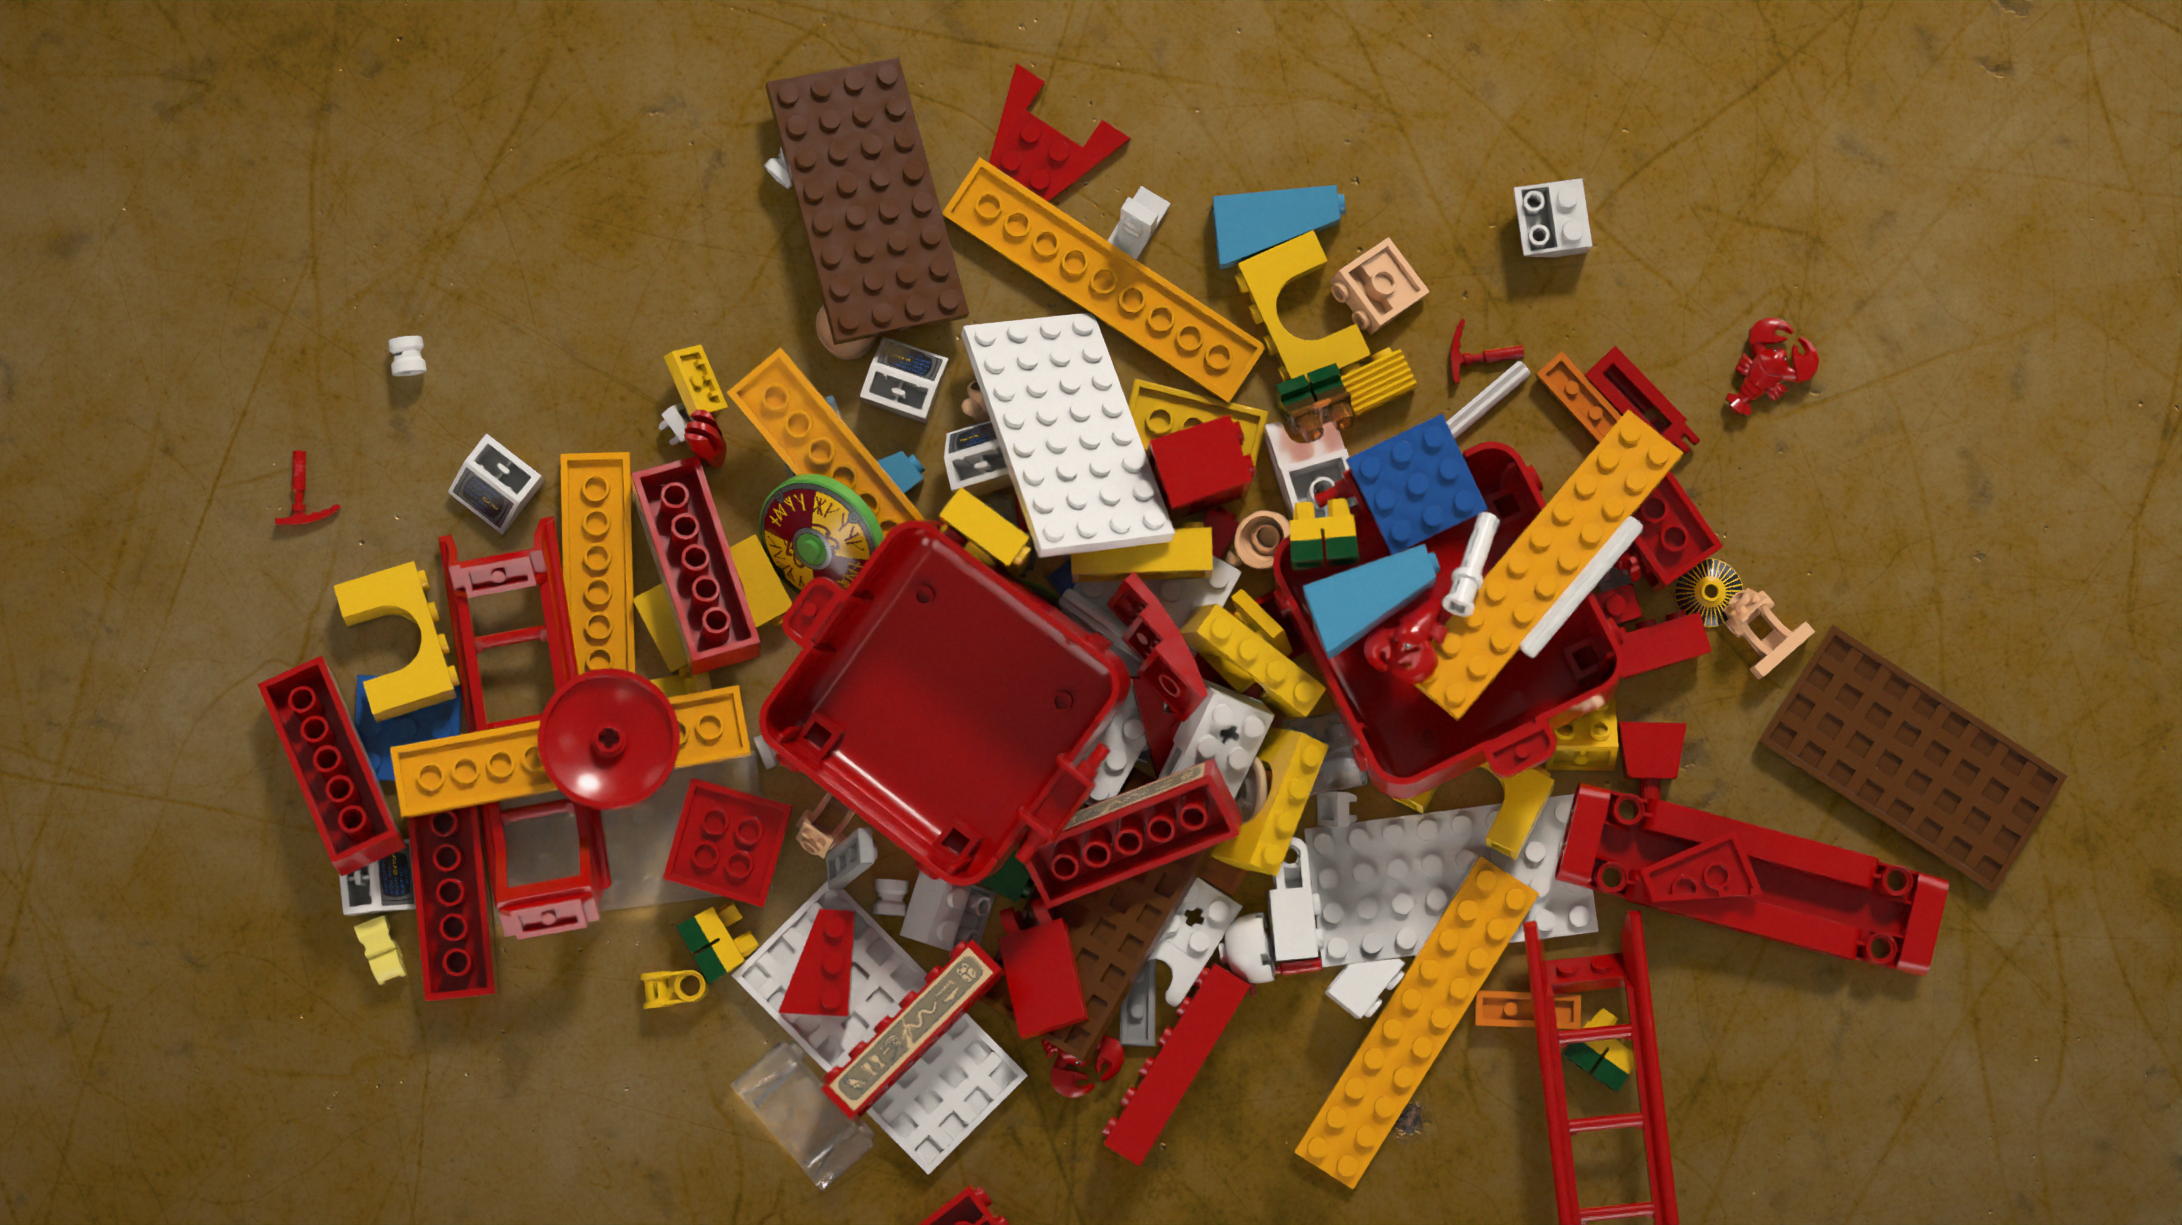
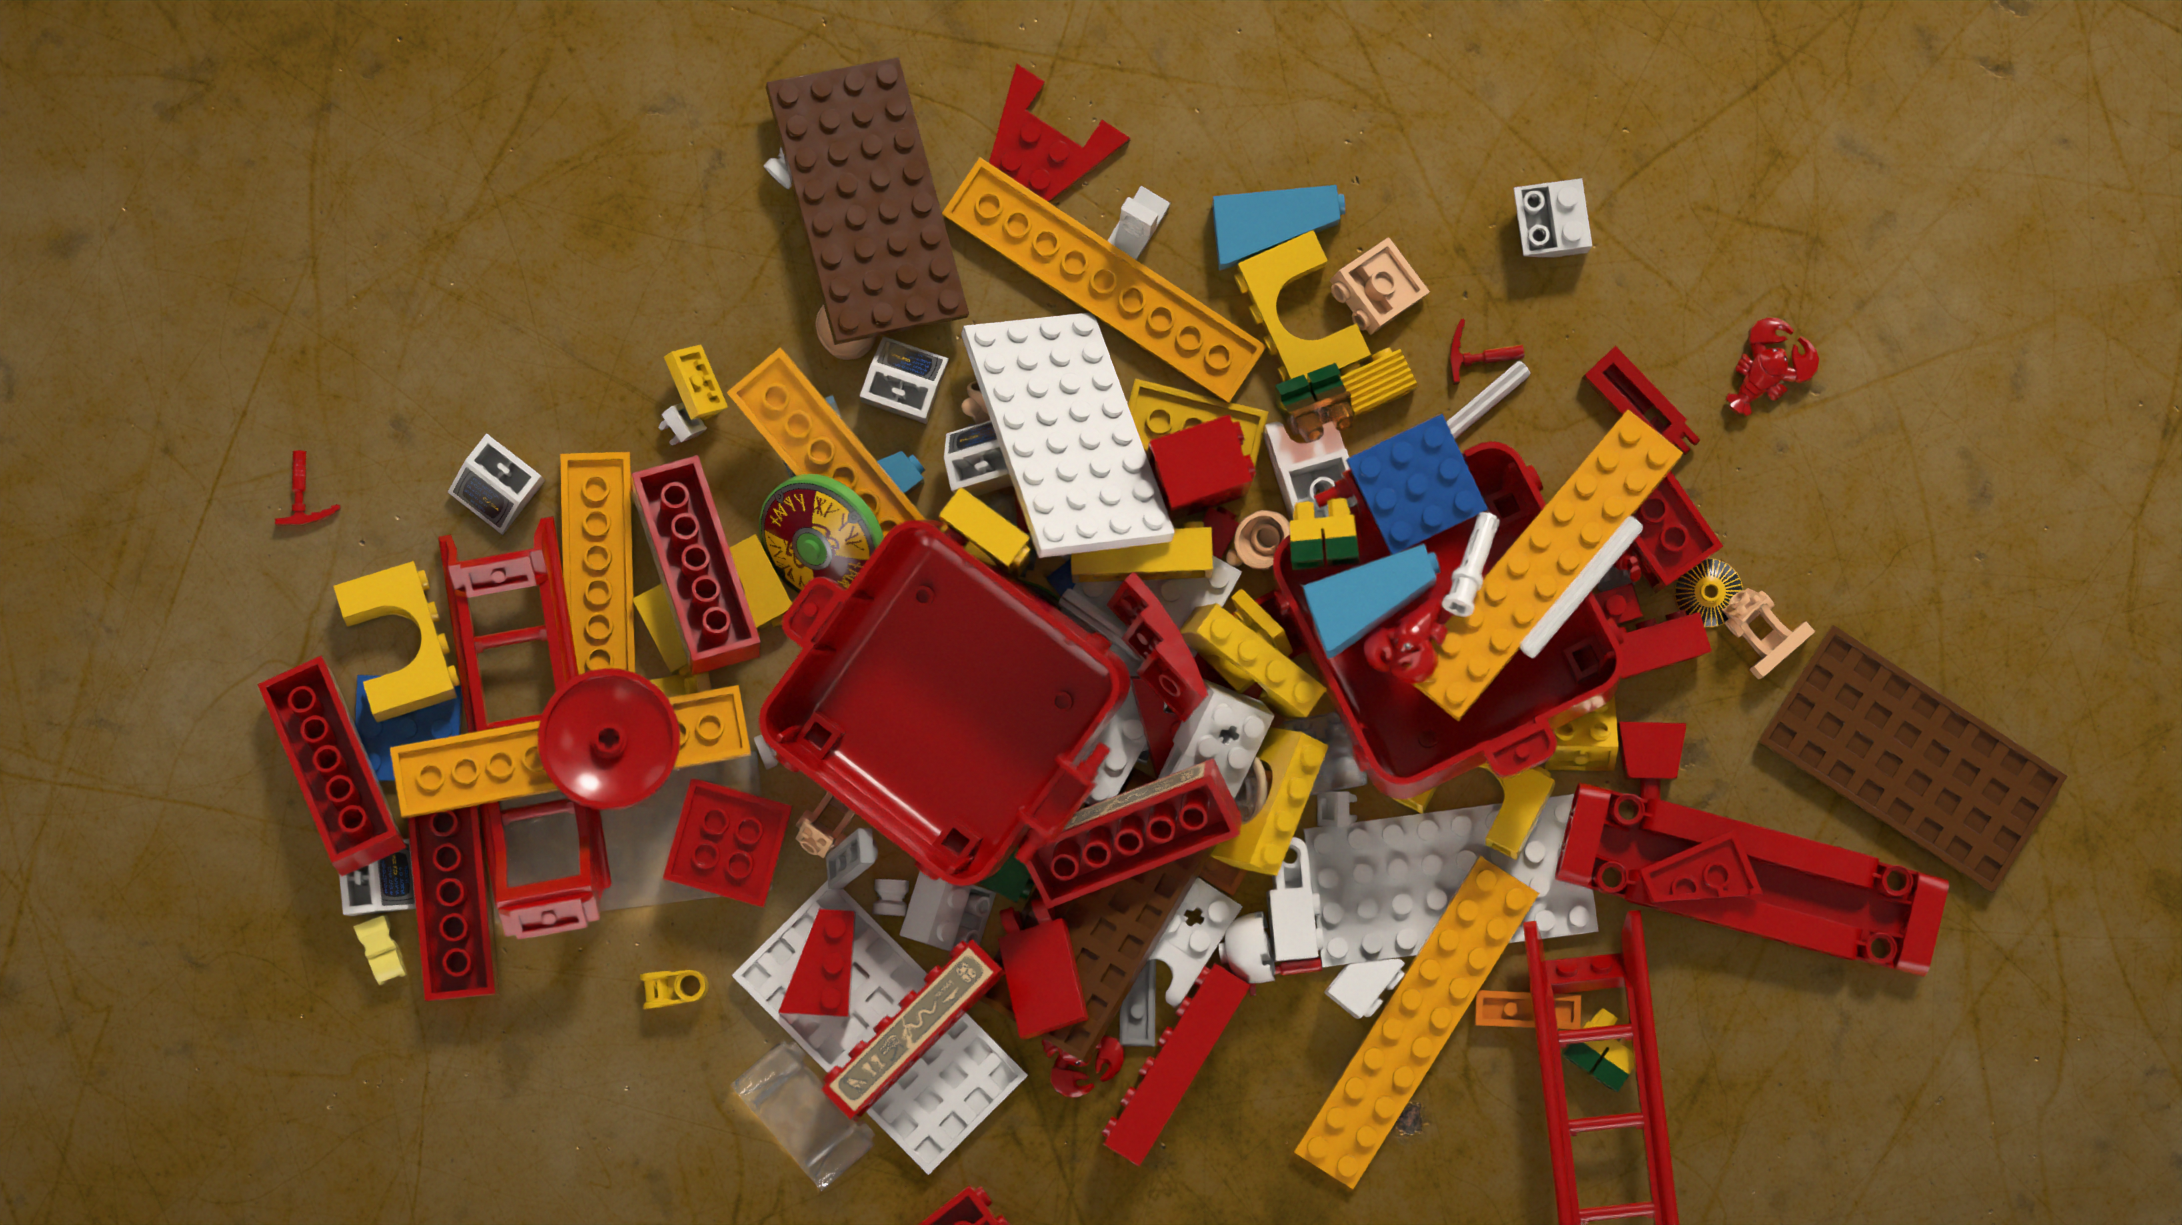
white wheel [388,336,427,376] -> none
yellow hips [676,902,759,984] -> none
red arm [684,409,727,469] -> none
orange plate [1535,351,1622,444] -> none

